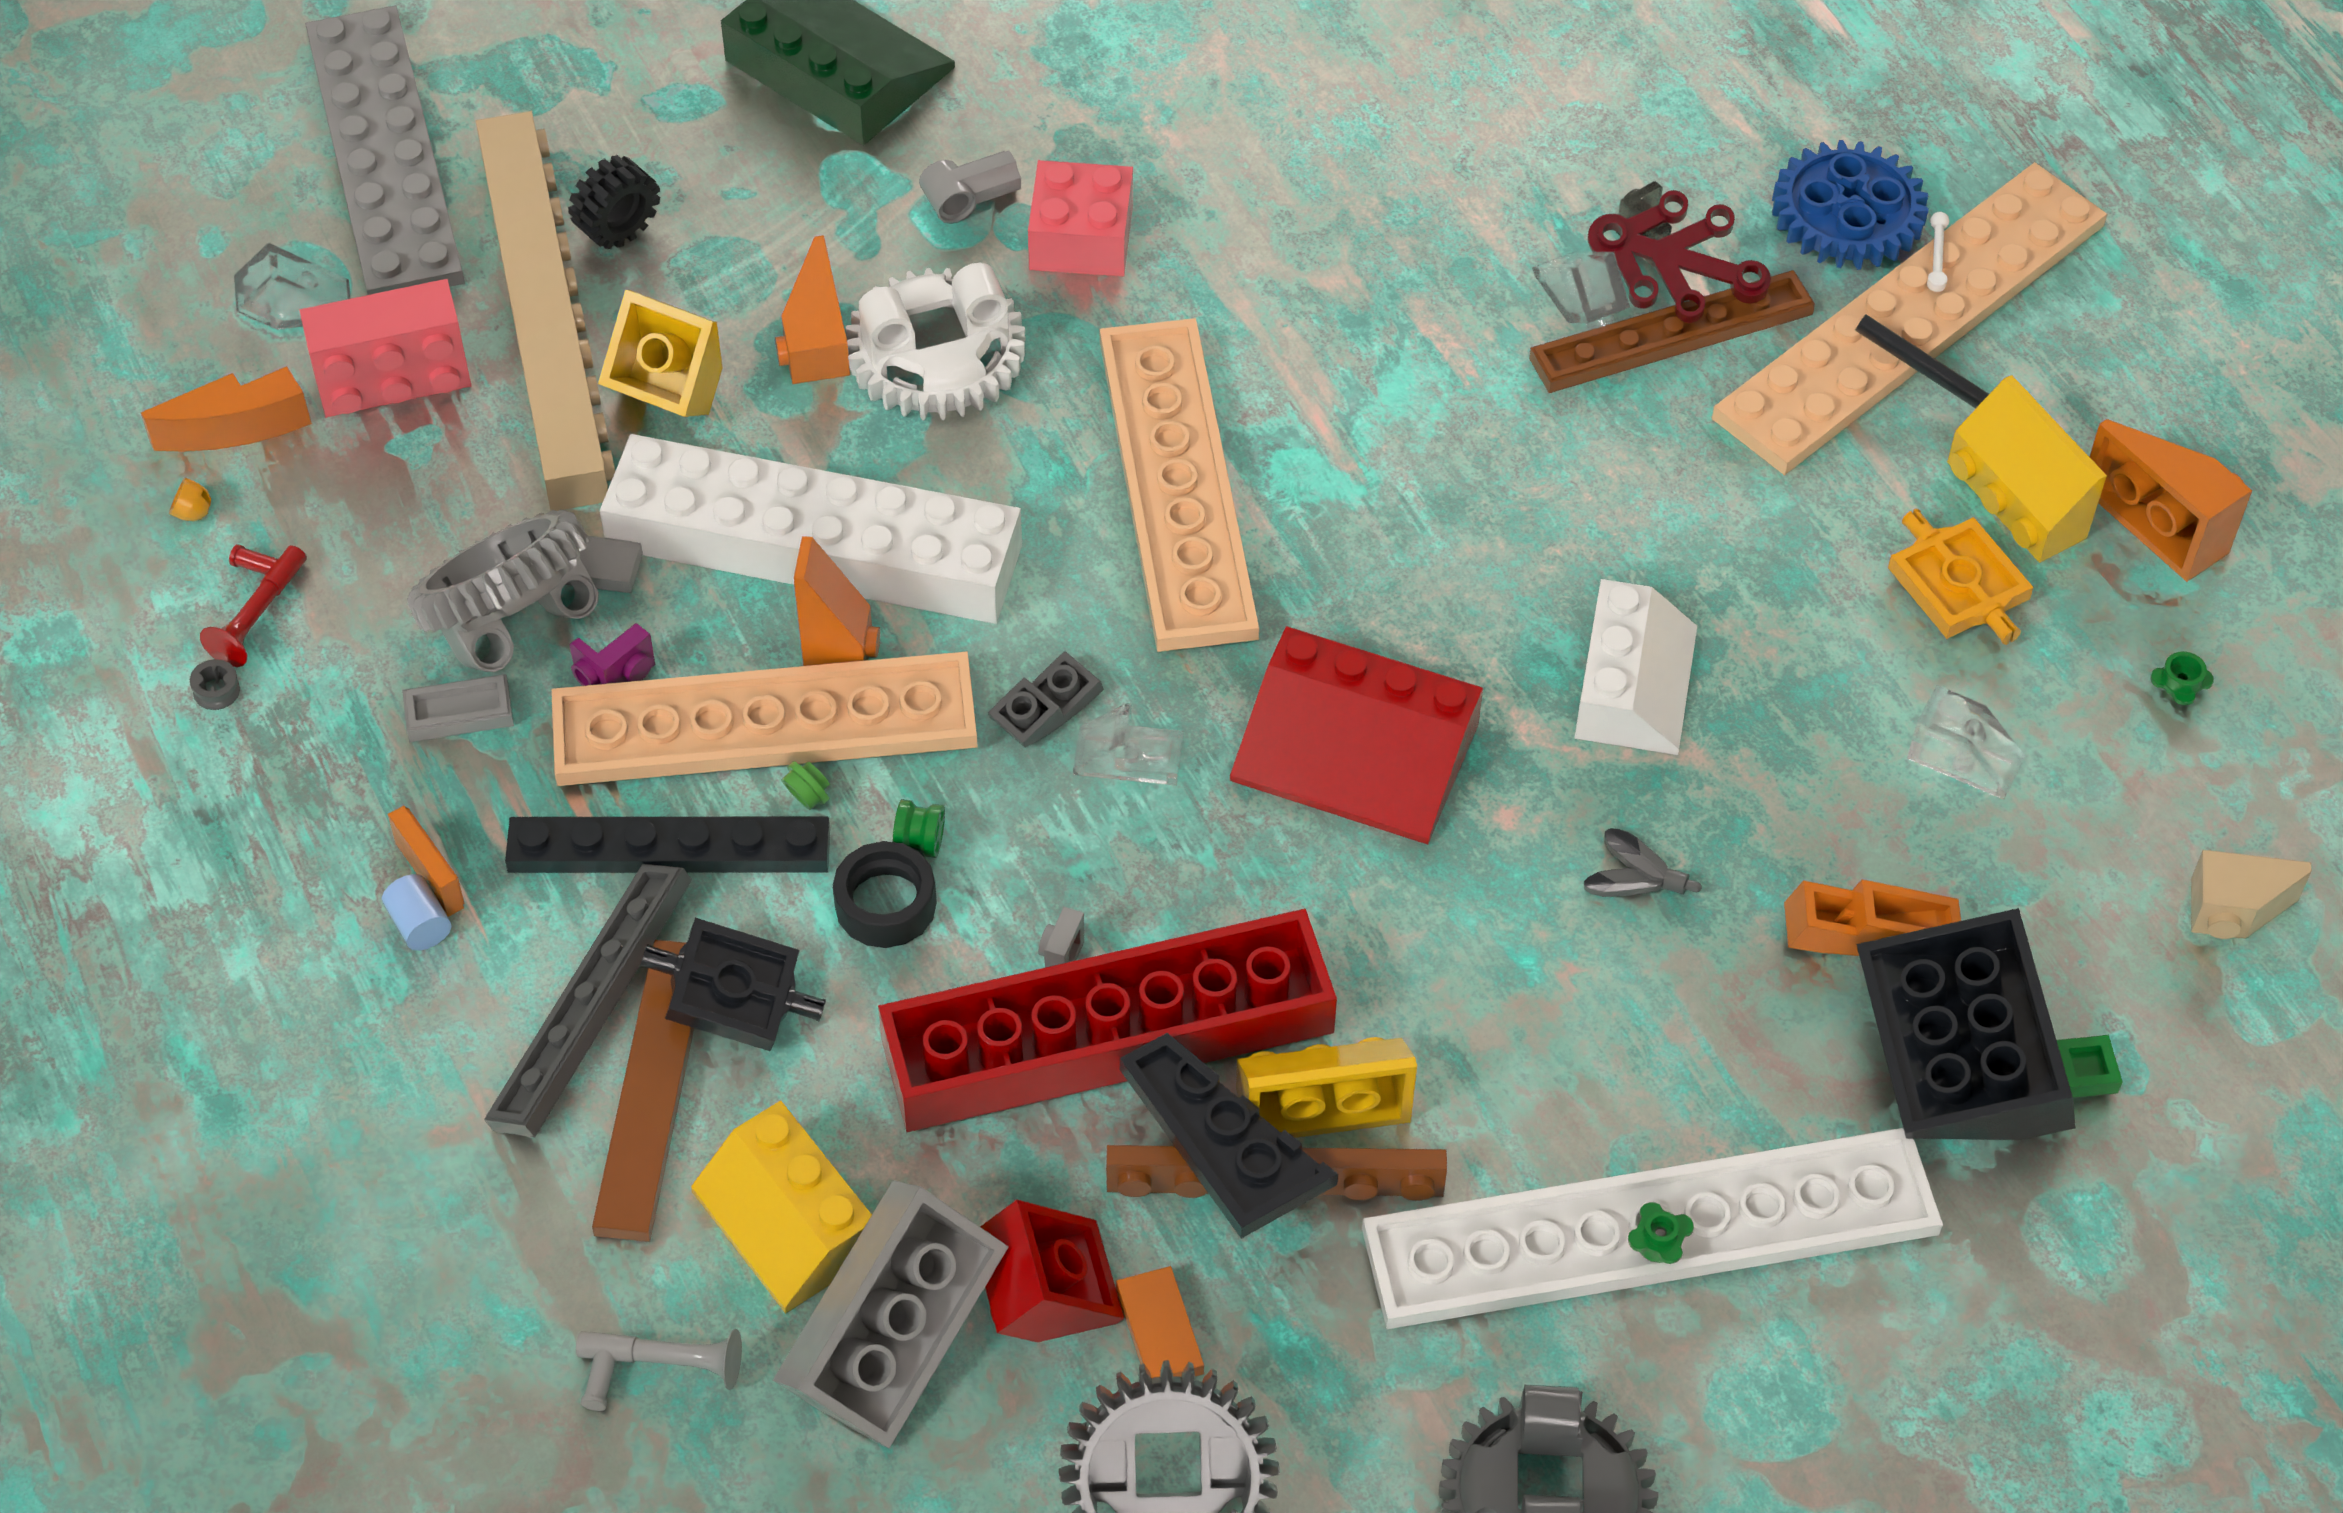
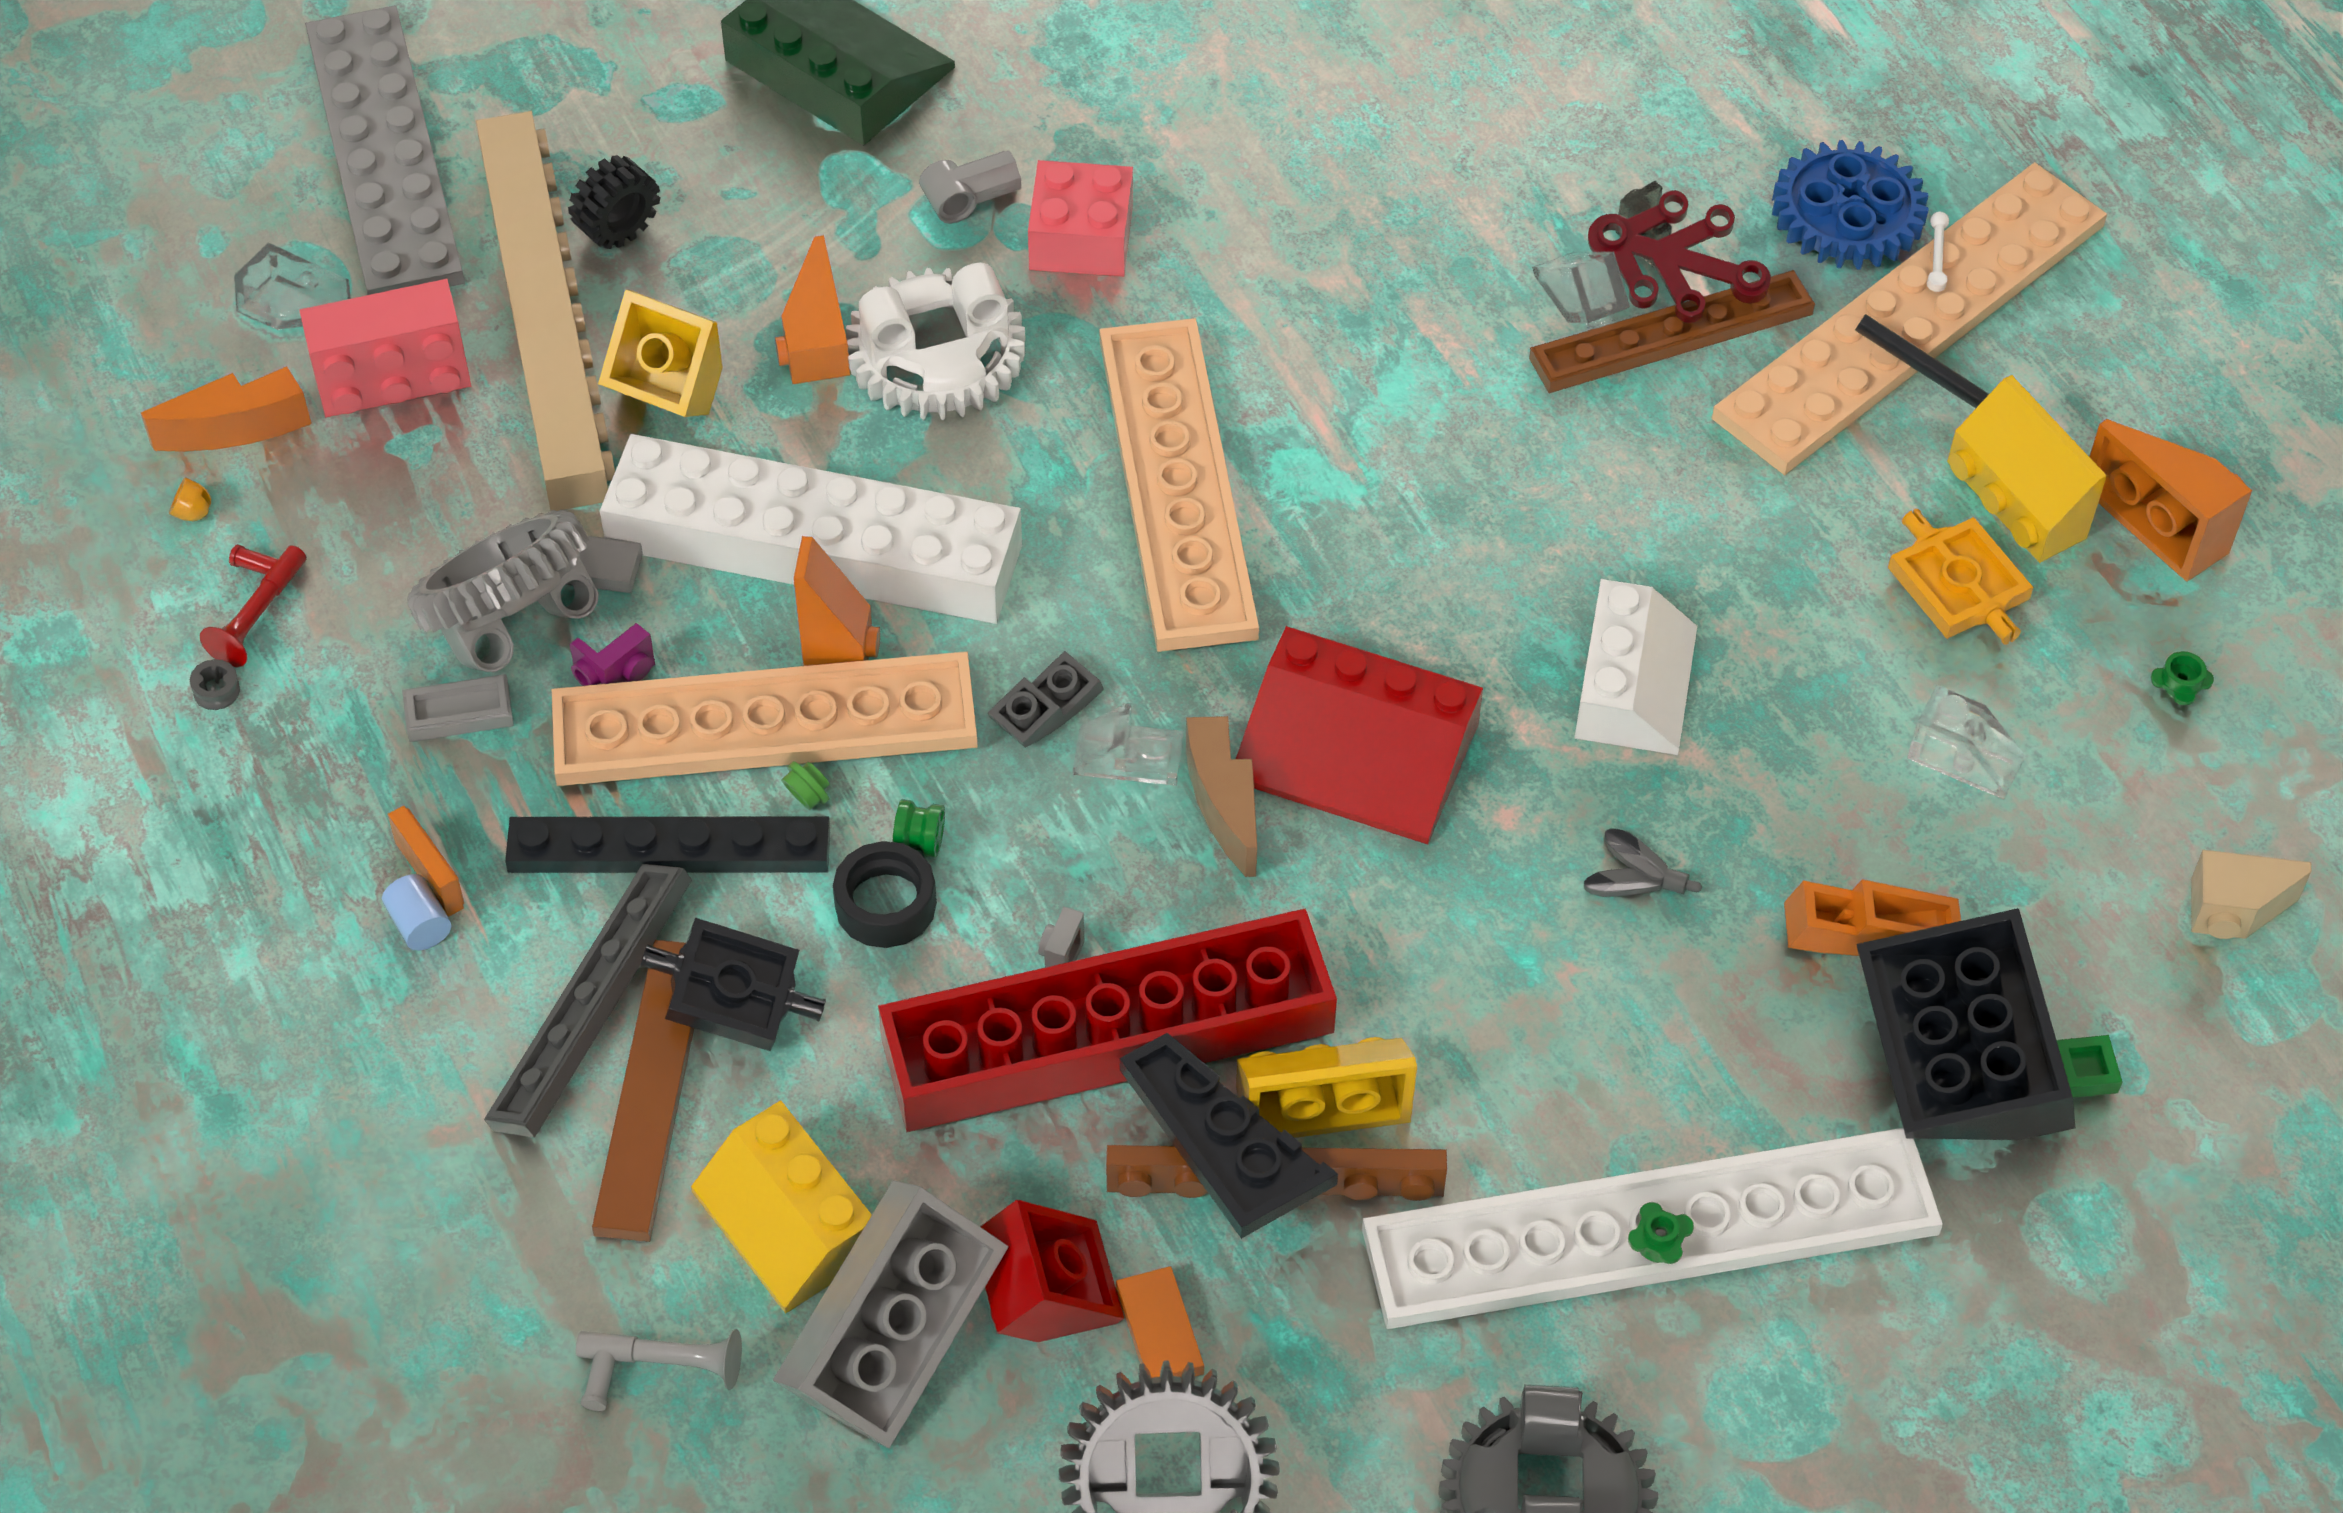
none -> medium nougat slope [1186,716,1257,877]

